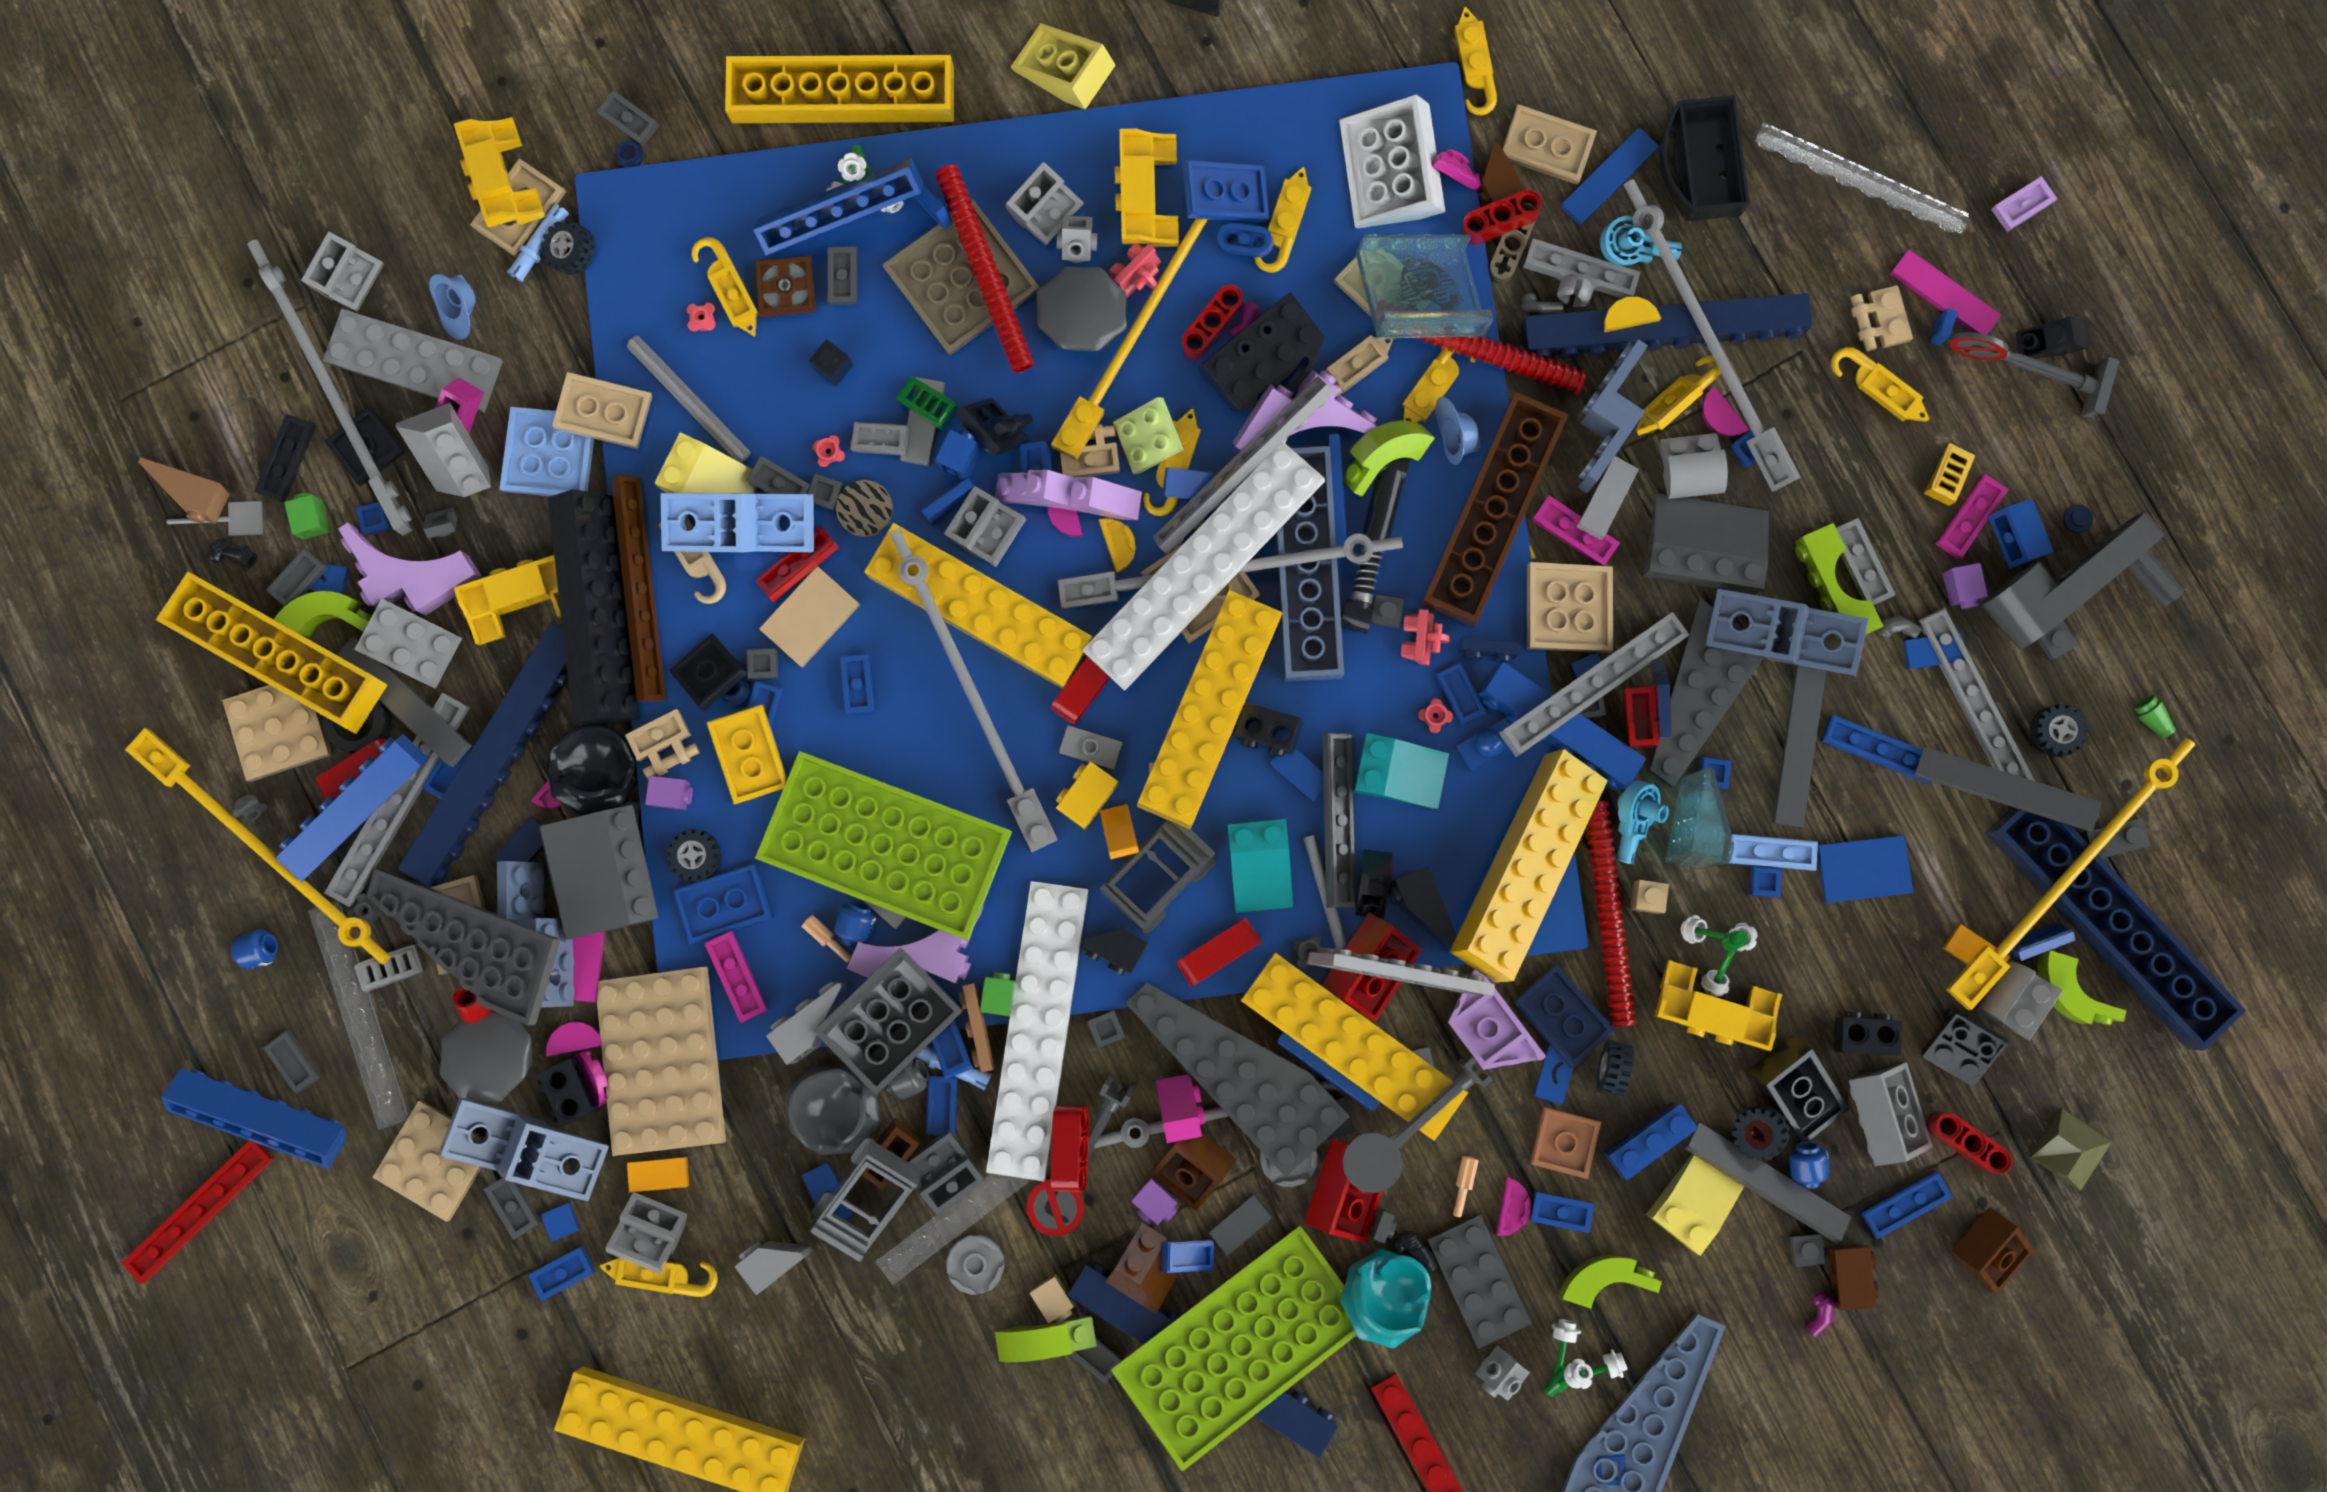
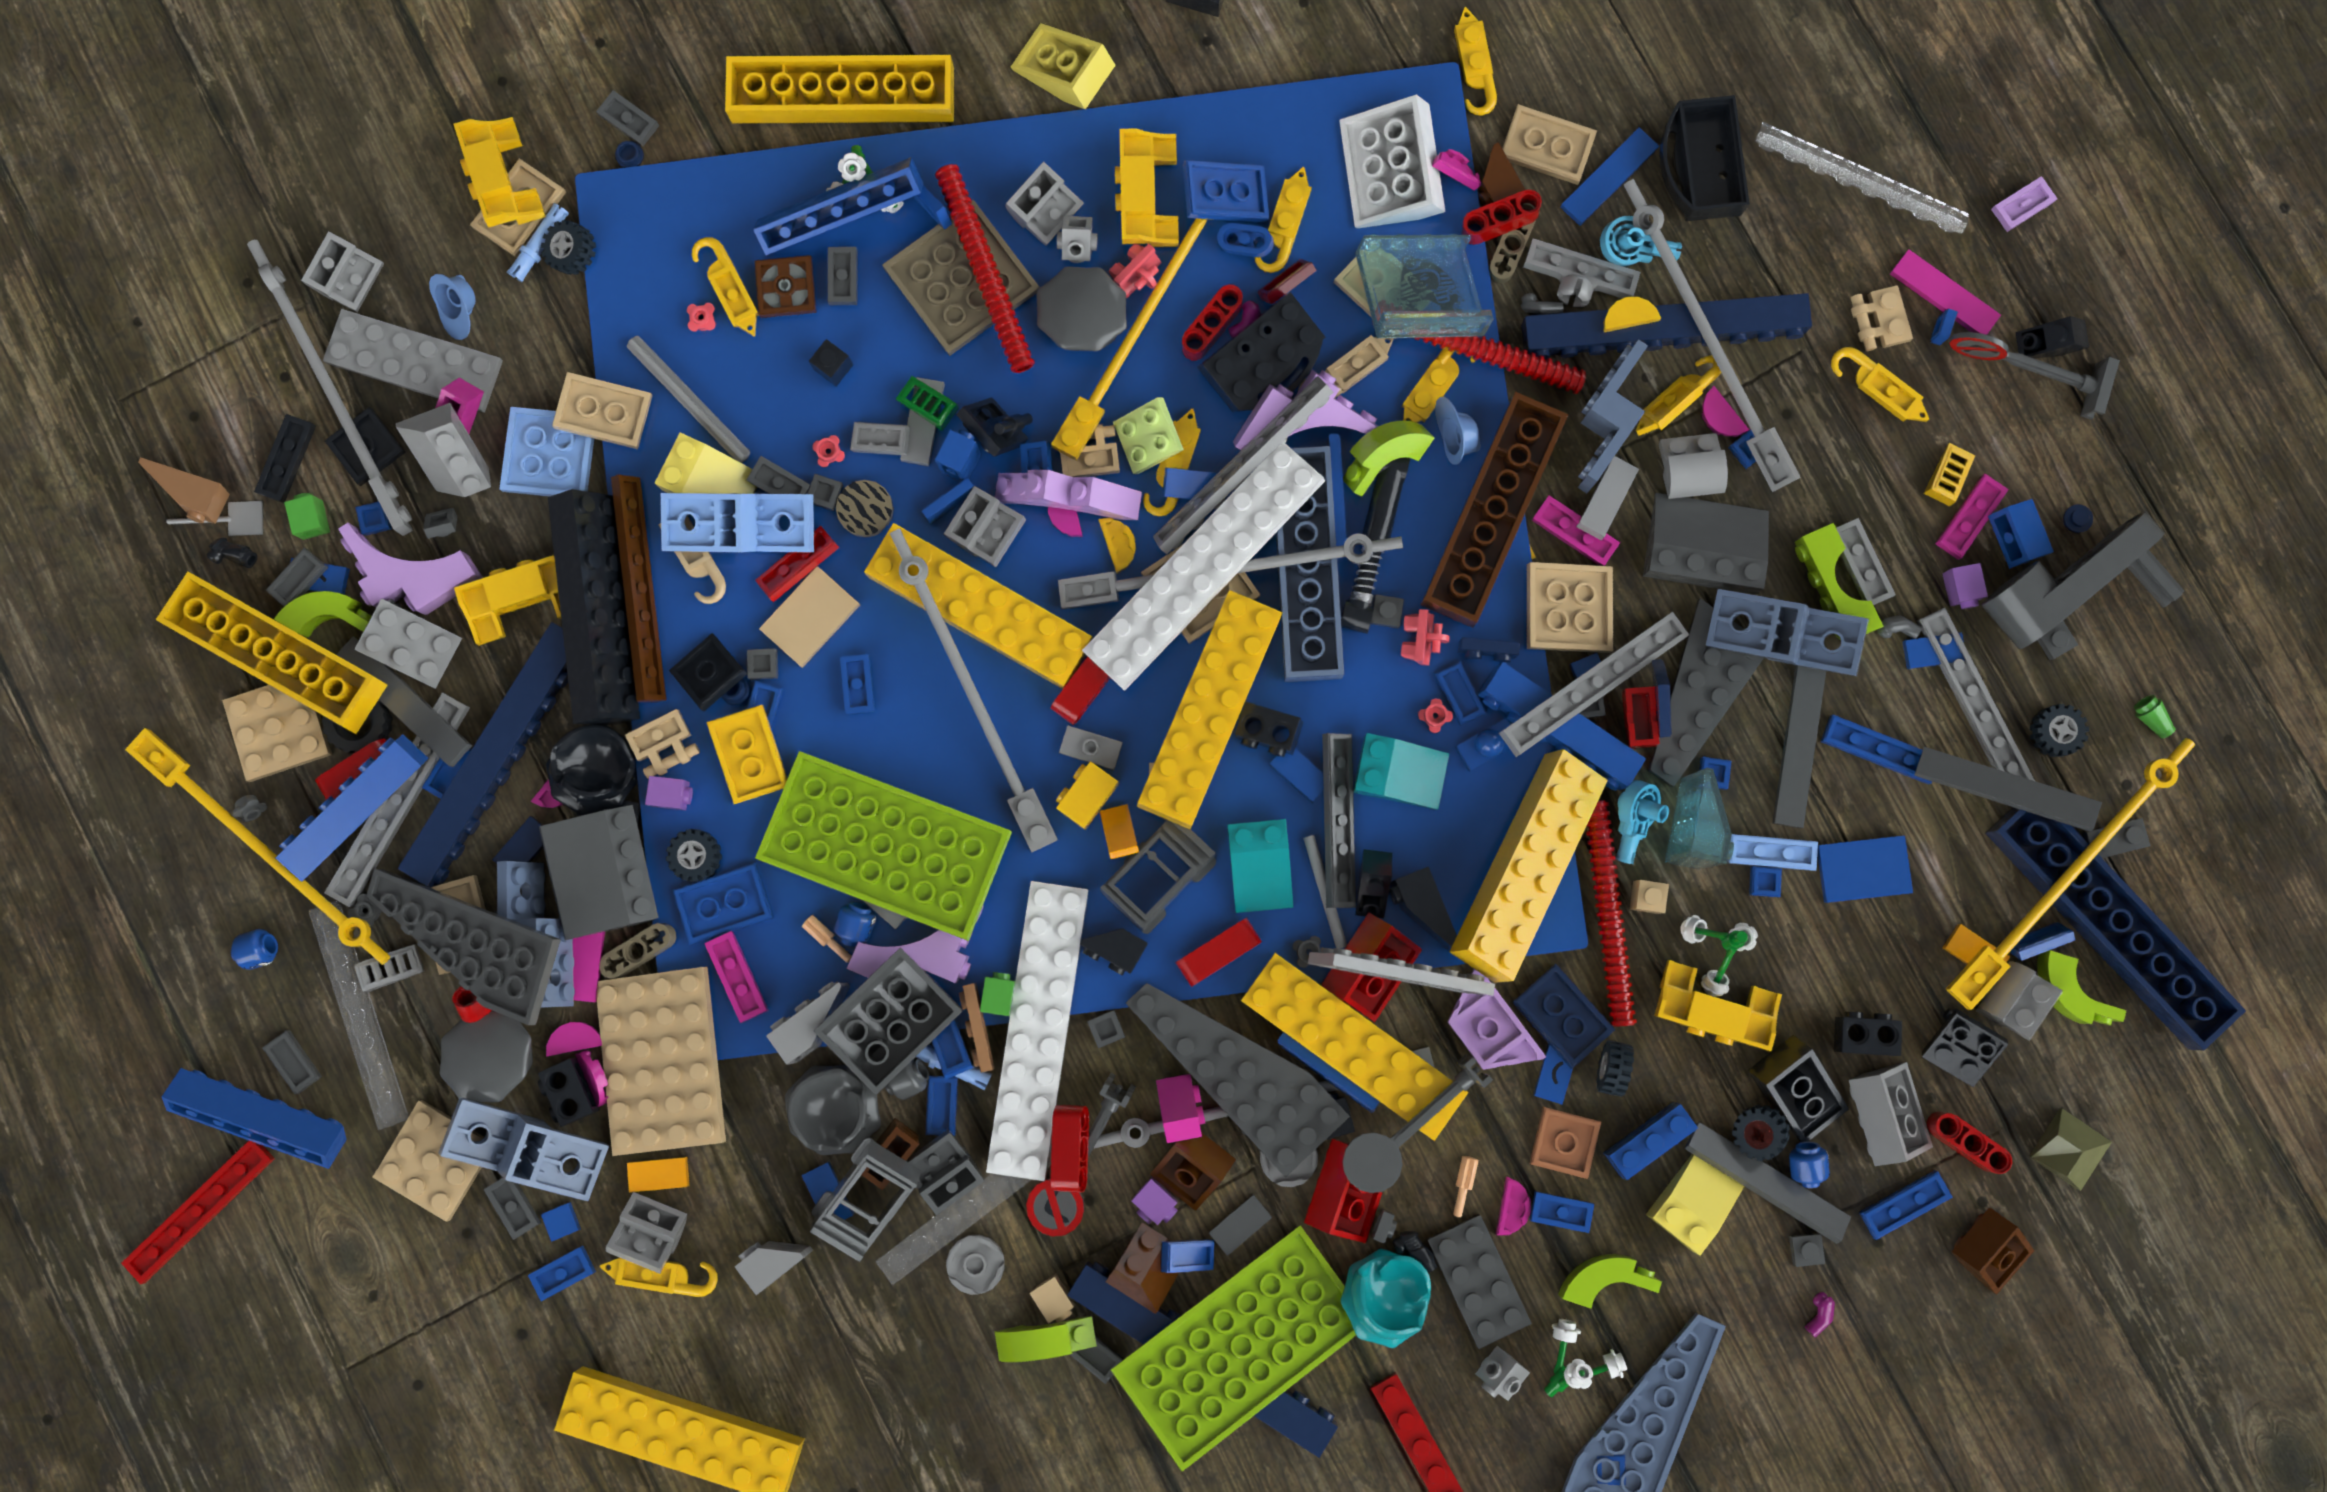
reddish brown brick [1826,1244,1879,1311] -> none
none -> dark tan beam [599,923,676,979]
none -> dark red tile [1257,259,1317,304]

